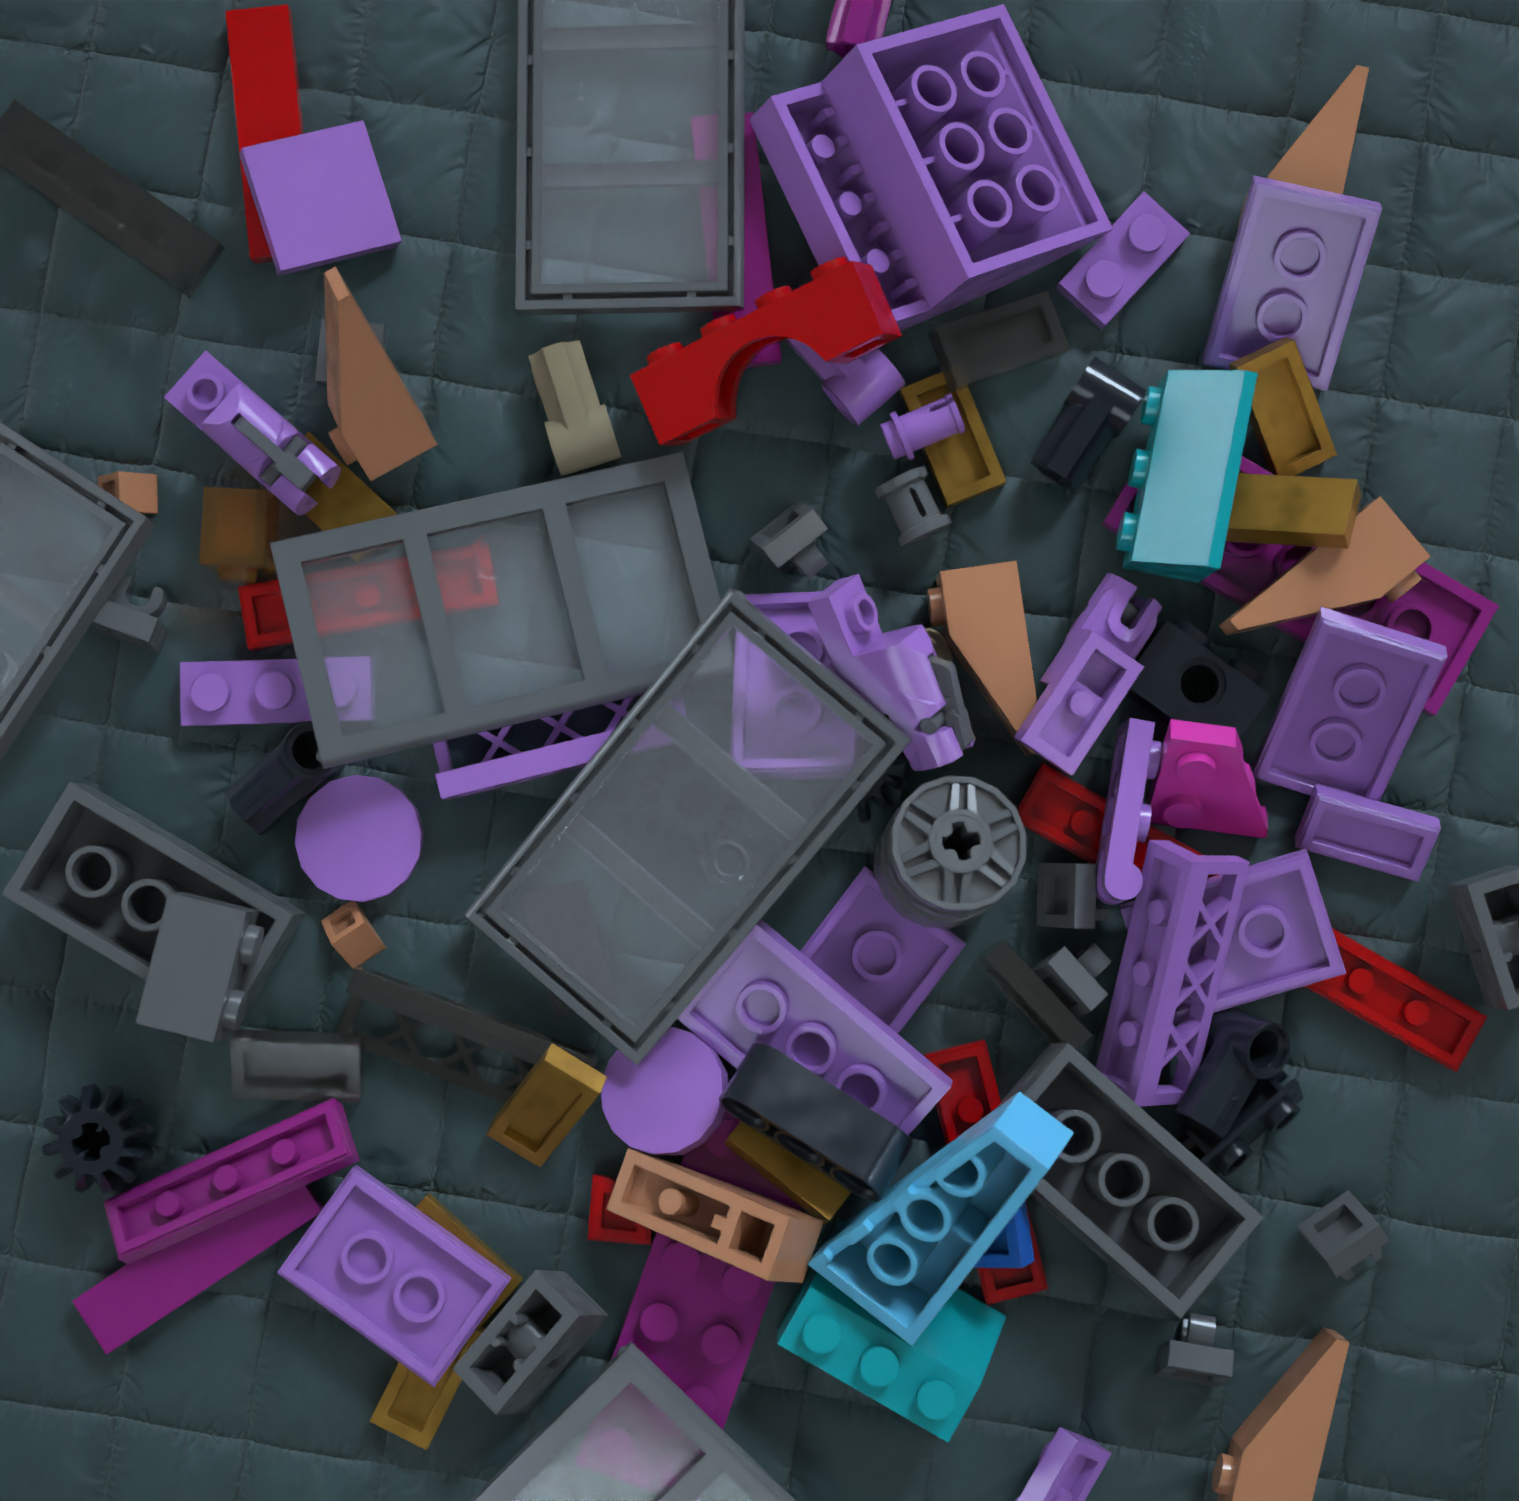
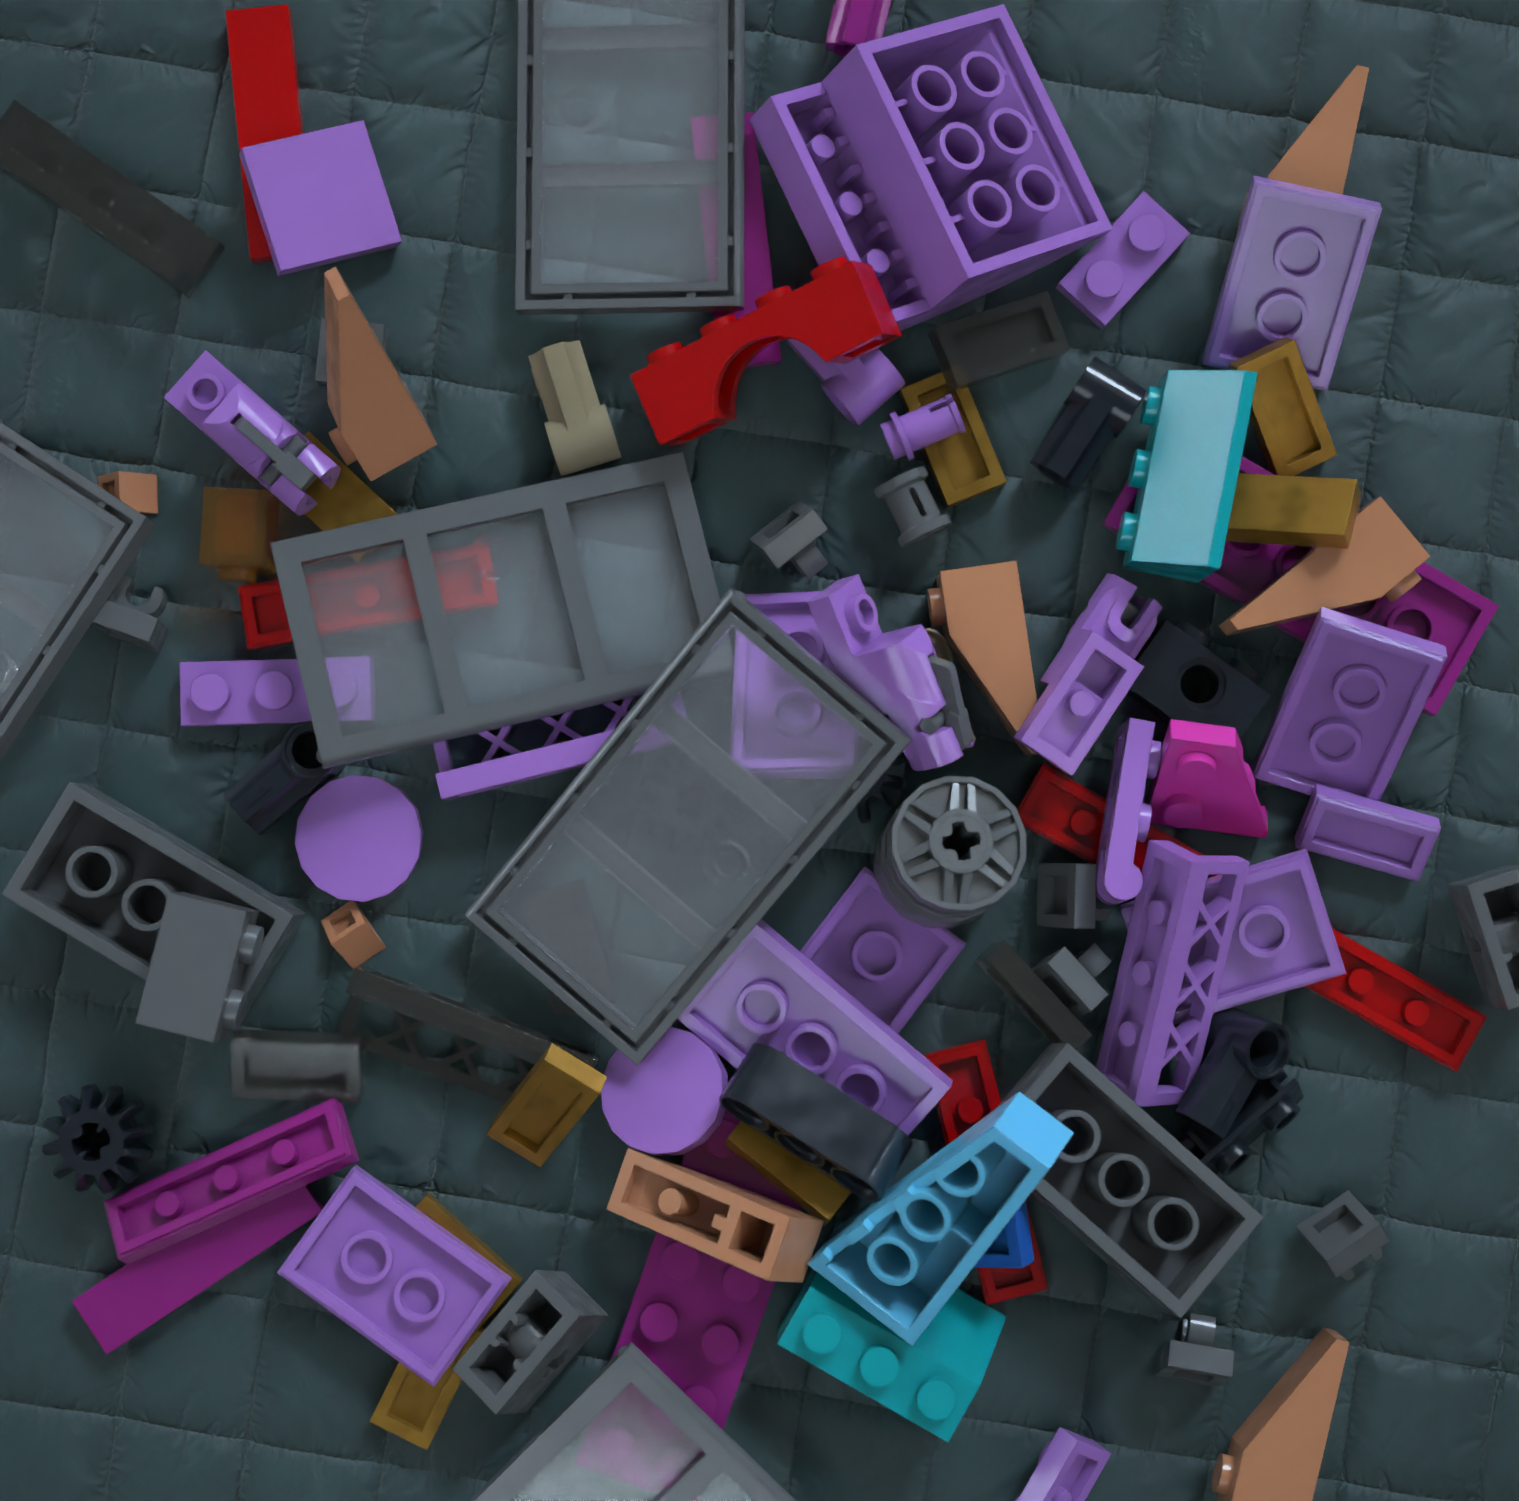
red tile [587,1173,652,1245] -> none

